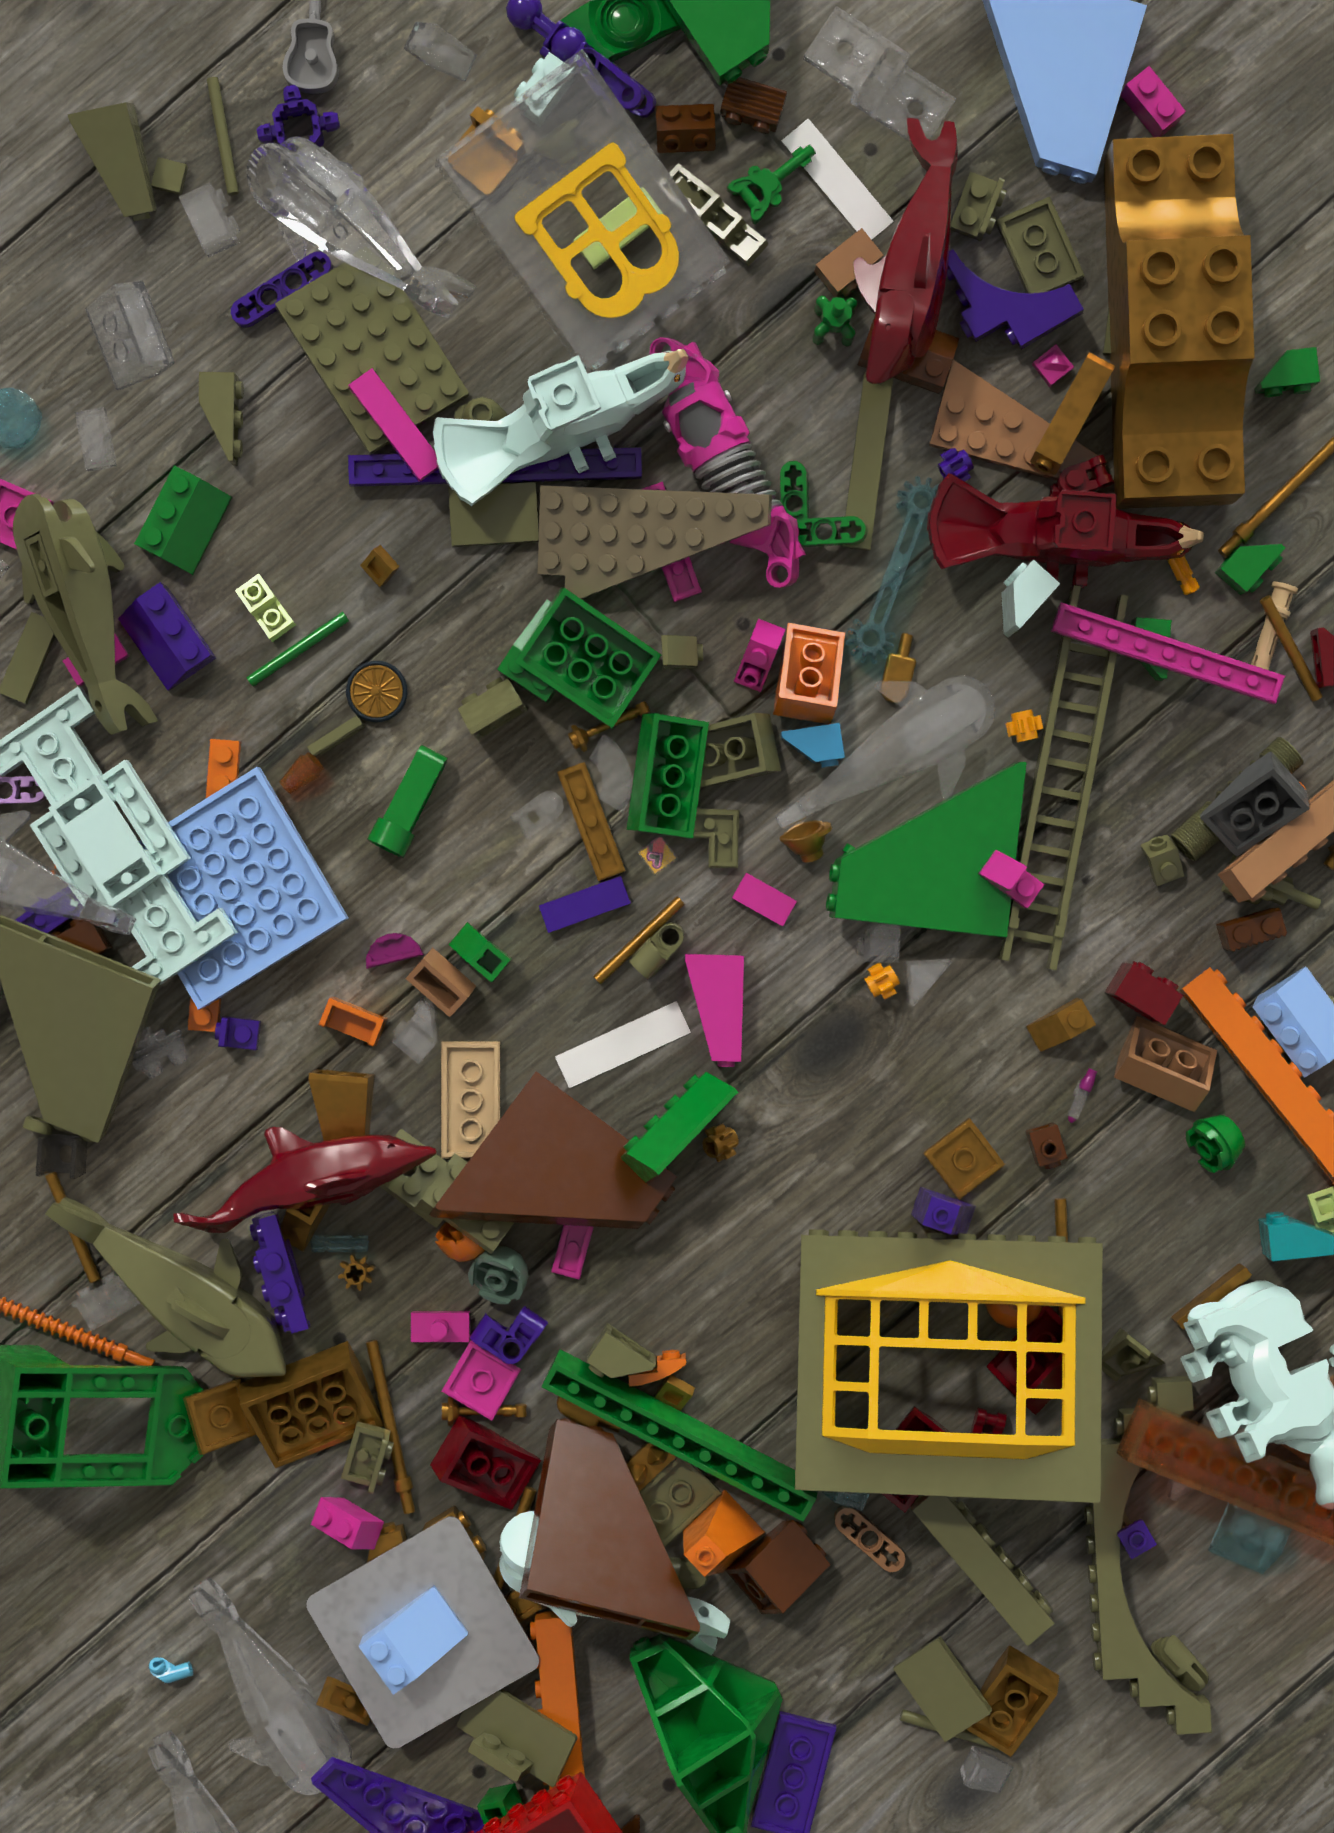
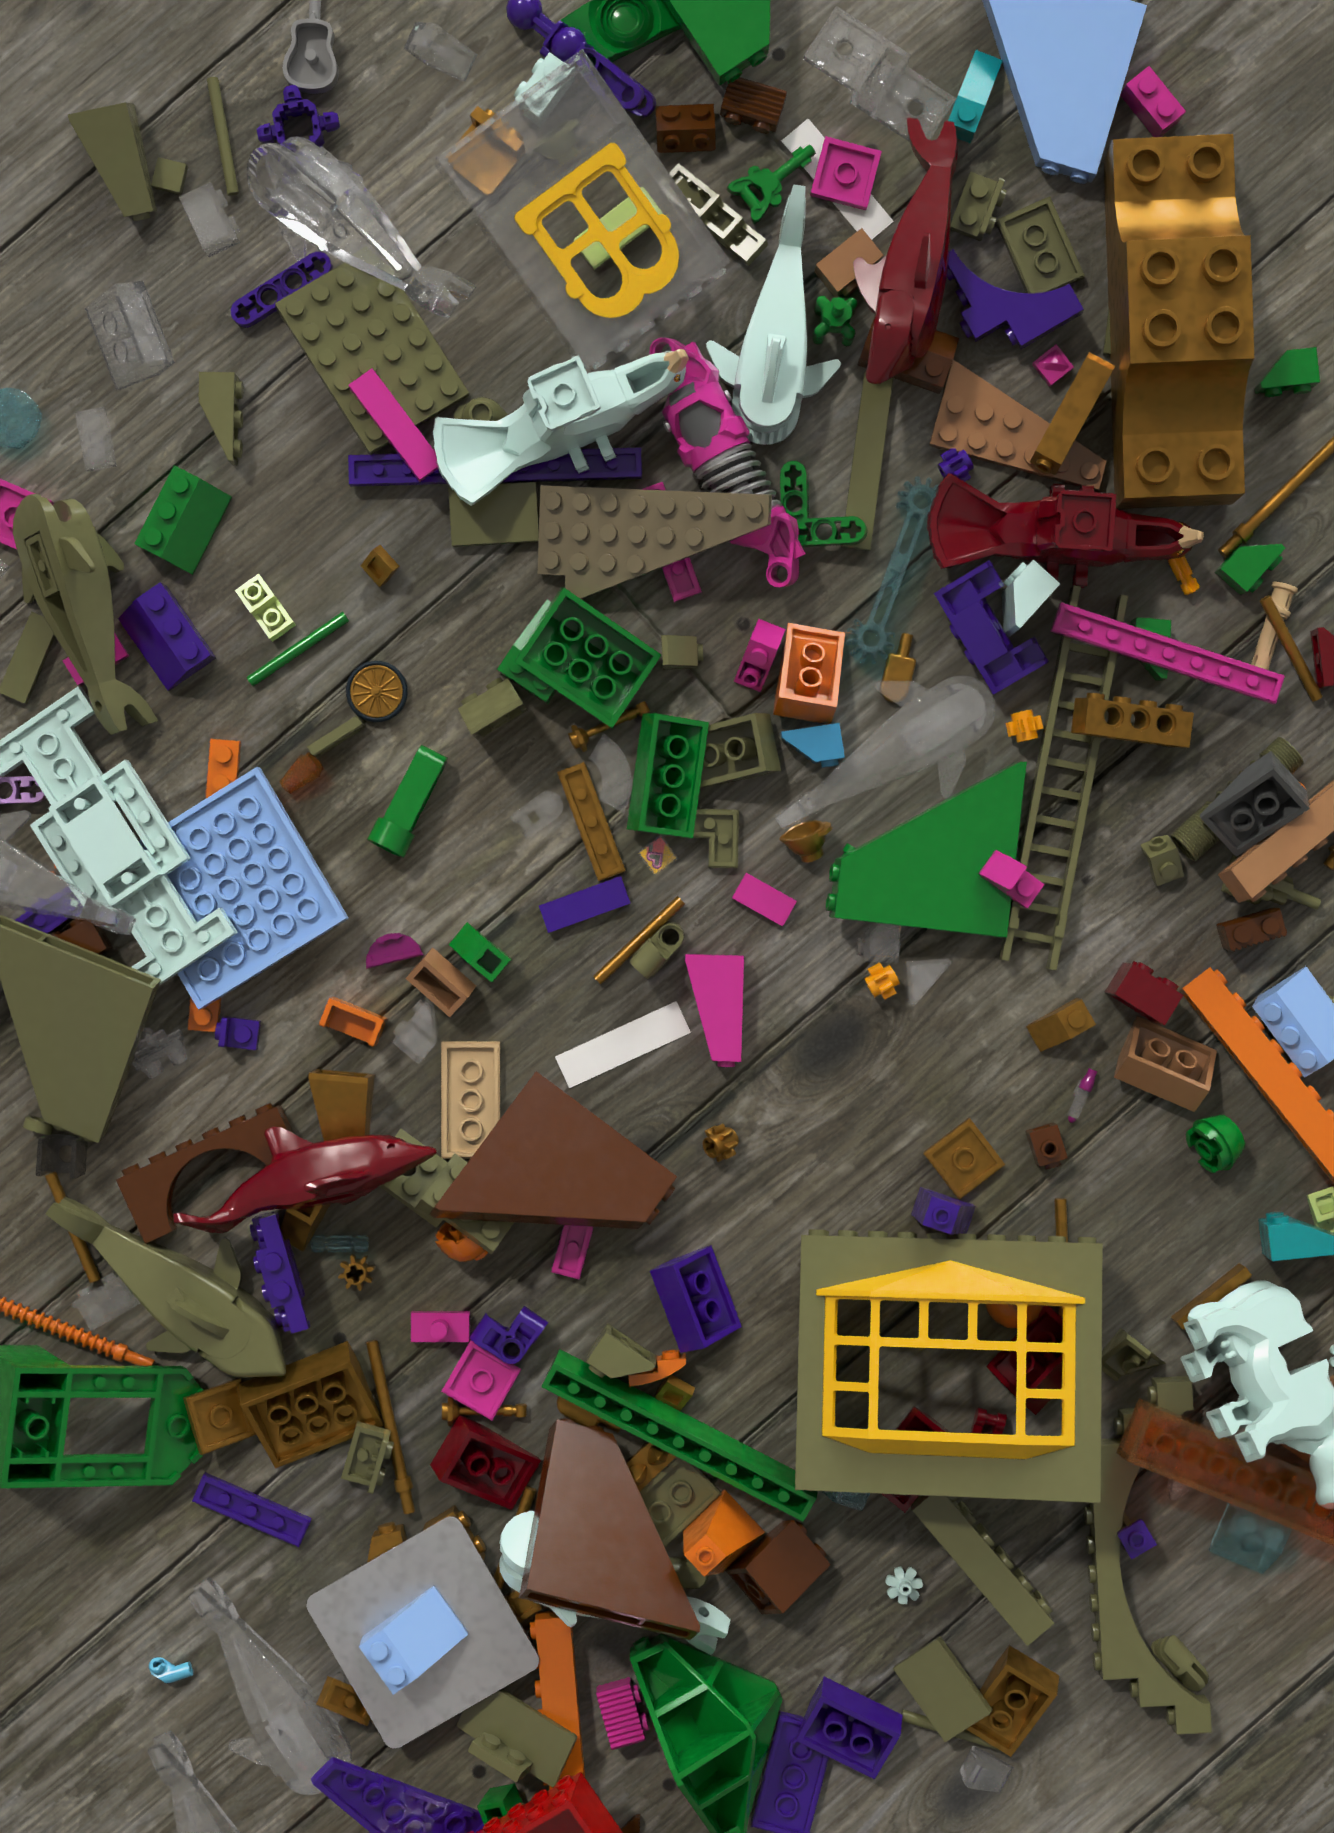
dark pink brick [311,1497,384,1549] -> none
sand green cylinder [468,1245,529,1304] -> none
green slope [620,1072,738,1182] -> none
medium nougat beam [834,1505,905,1572] -> none
dark red plate [1057,455,1114,492] -> none
none -> reddish brown arch [116,1103,294,1244]
none -> dark purple tile [192,1472,312,1547]
none -> dark pink brick [596,1677,650,1750]
none -> dark purple slope [650,1245,742,1353]
none -> light aqua animal [706,184,841,445]
none -> dark purple slope [796,1676,903,1779]
none -> dark pink tile [810,136,882,210]
none -> light aqua plant [885,1566,923,1604]
none -> dark purple bracket [934,560,1049,695]
none -> teal slope [948,50,1003,144]
none -> pearl gold brick [1071,693,1194,748]

